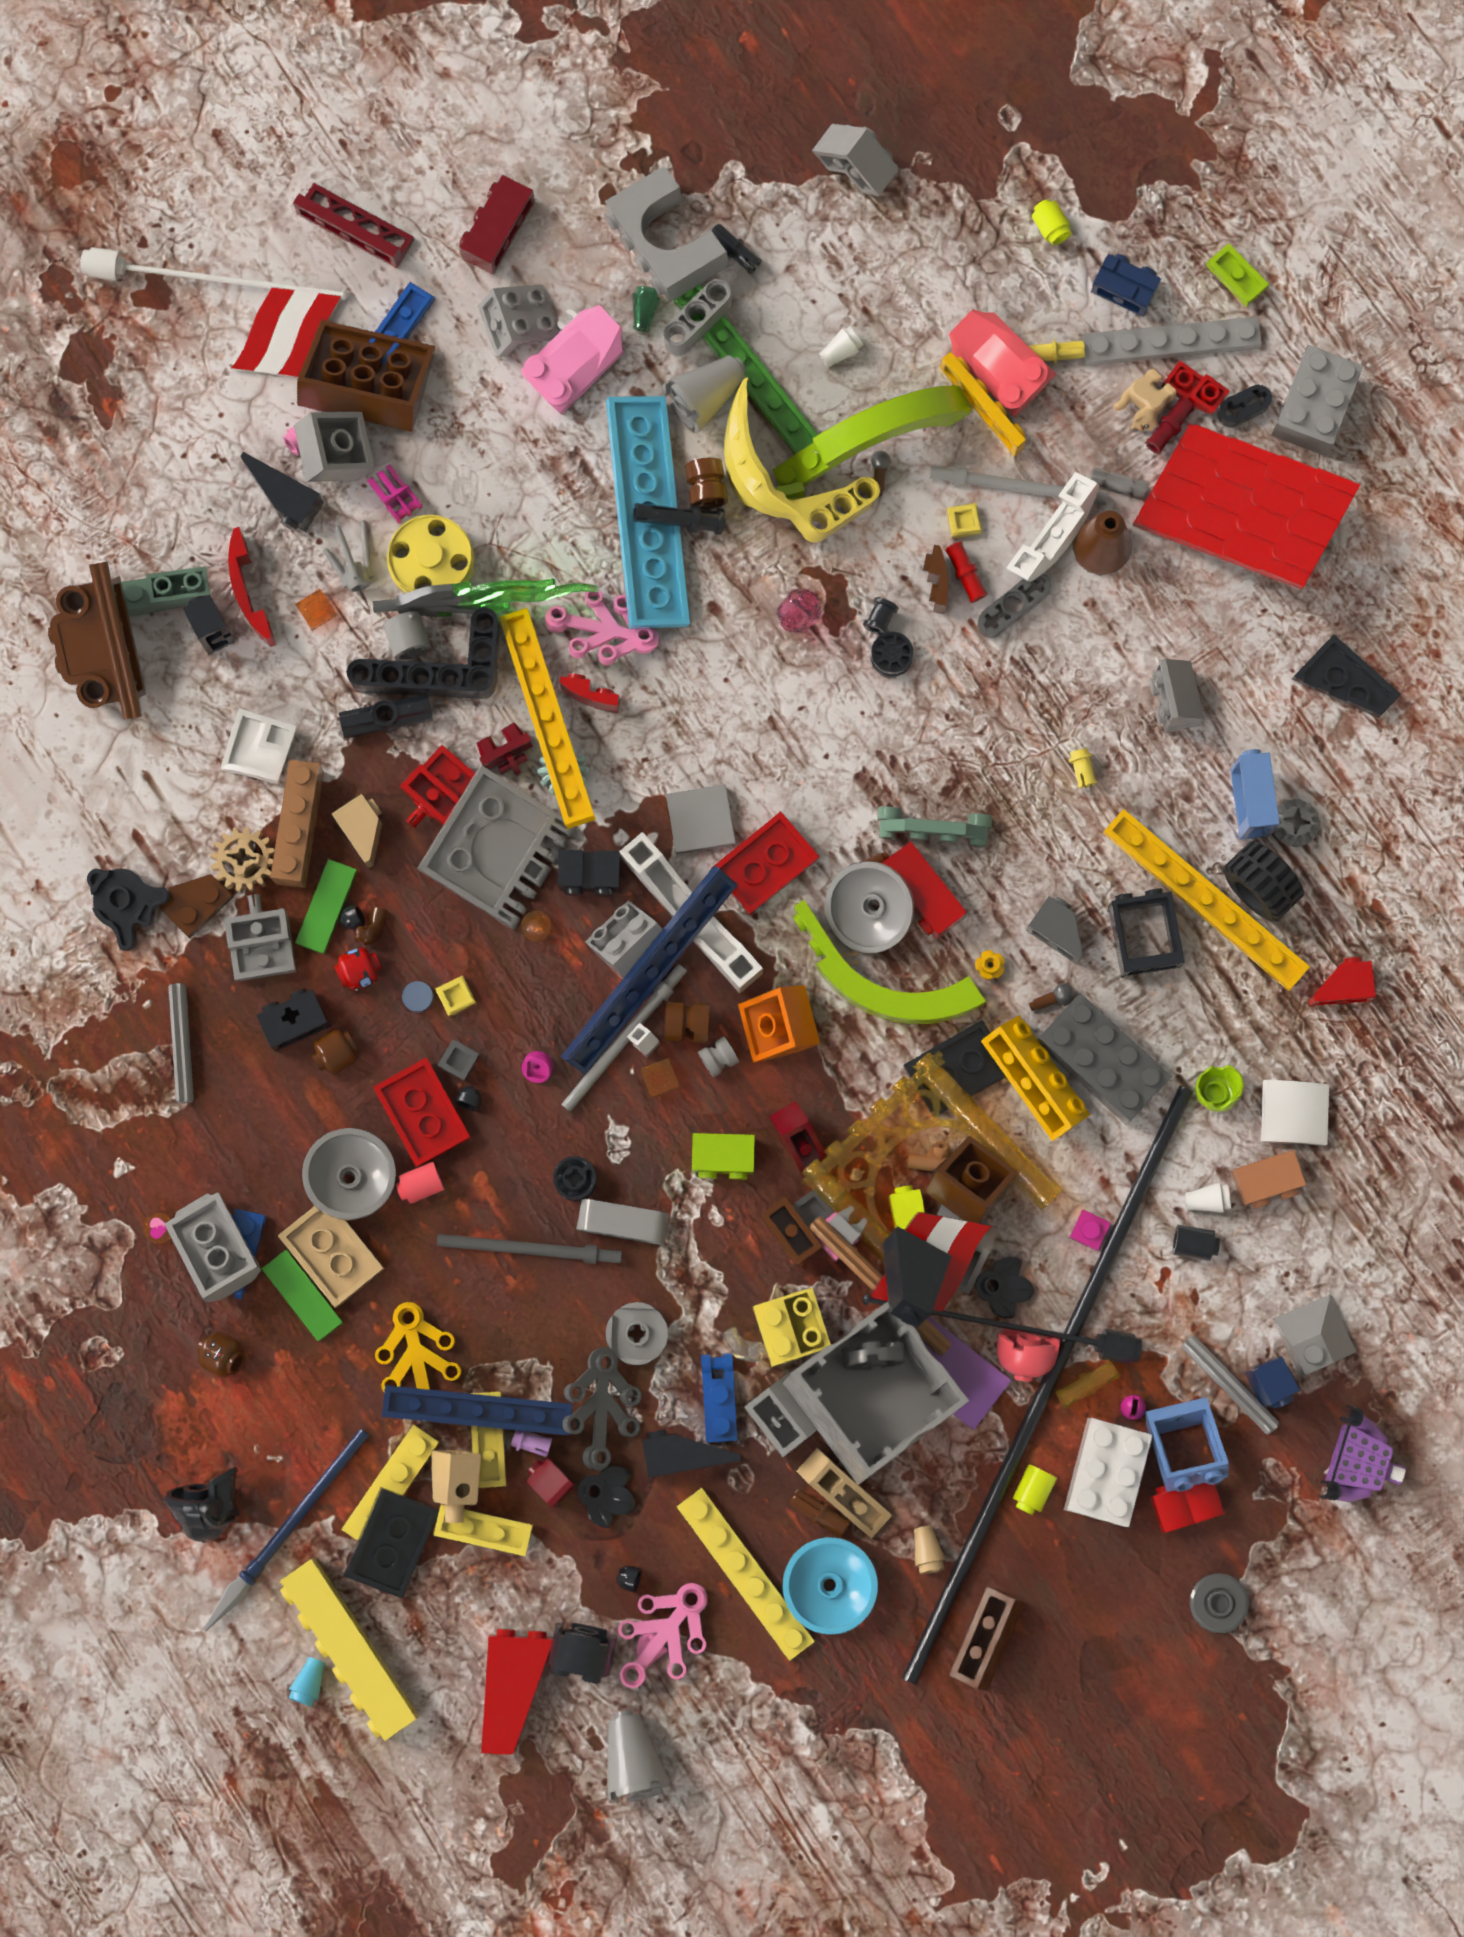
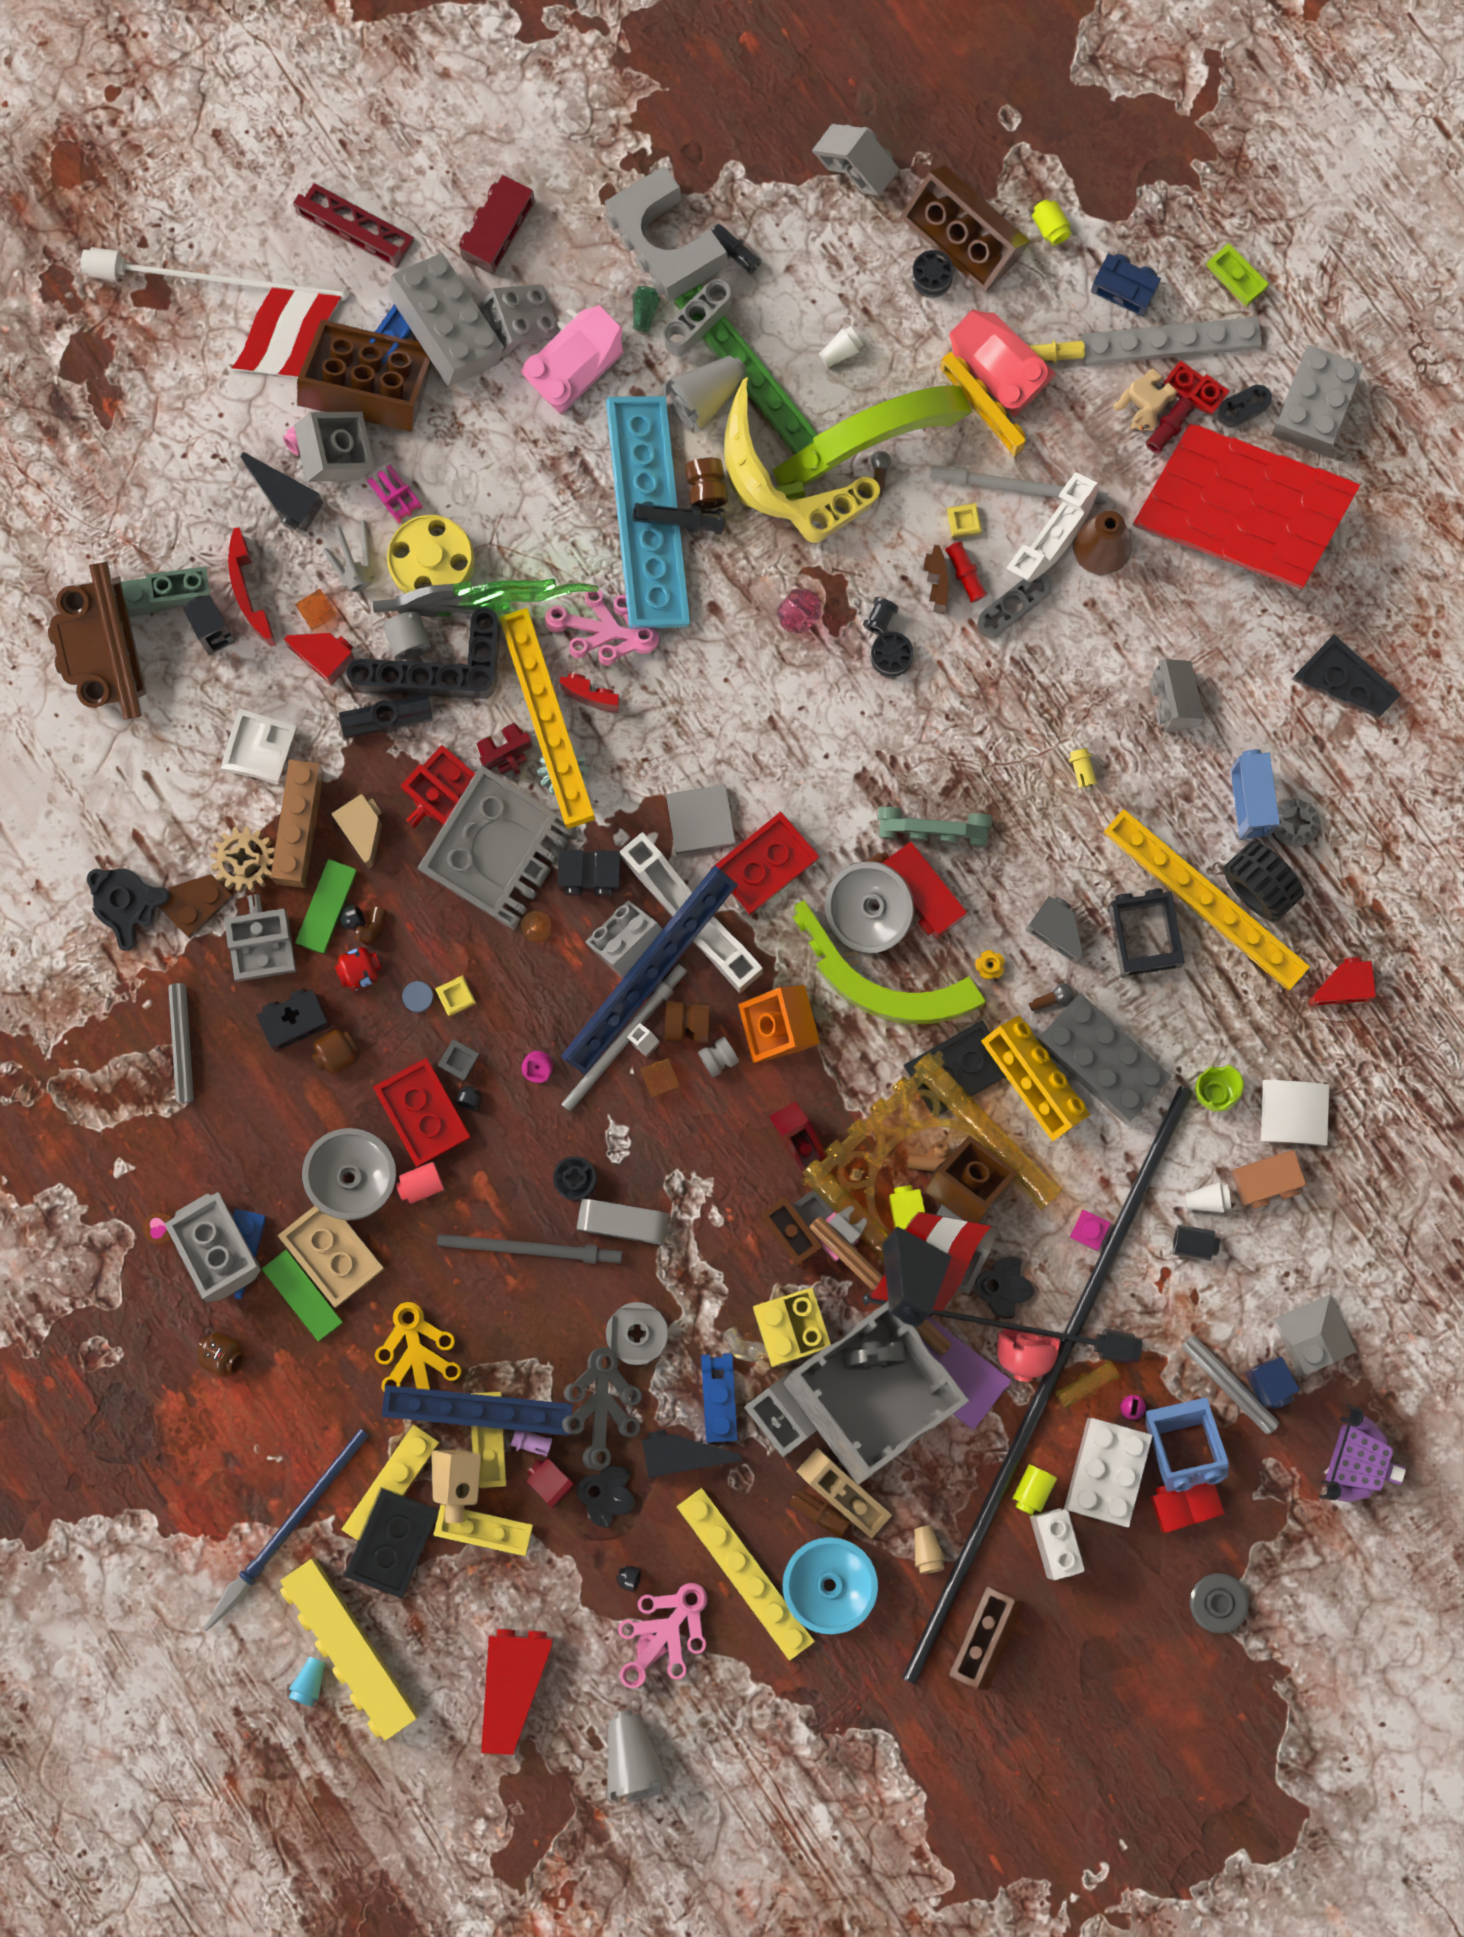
black head [163,1466,240,1543] -> none
black brick [548,1622,618,1684] -> none
lime brick [692,1133,755,1180] -> none
light grey axle [1091,468,1149,499] -> none
none -> red slope [283,633,355,686]
none -> light grey brick [387,252,504,387]
none -> reddish brown slope [899,165,1031,293]
none -> black wheel [911,250,954,298]
none -> white panel [1030,1508,1084,1580]

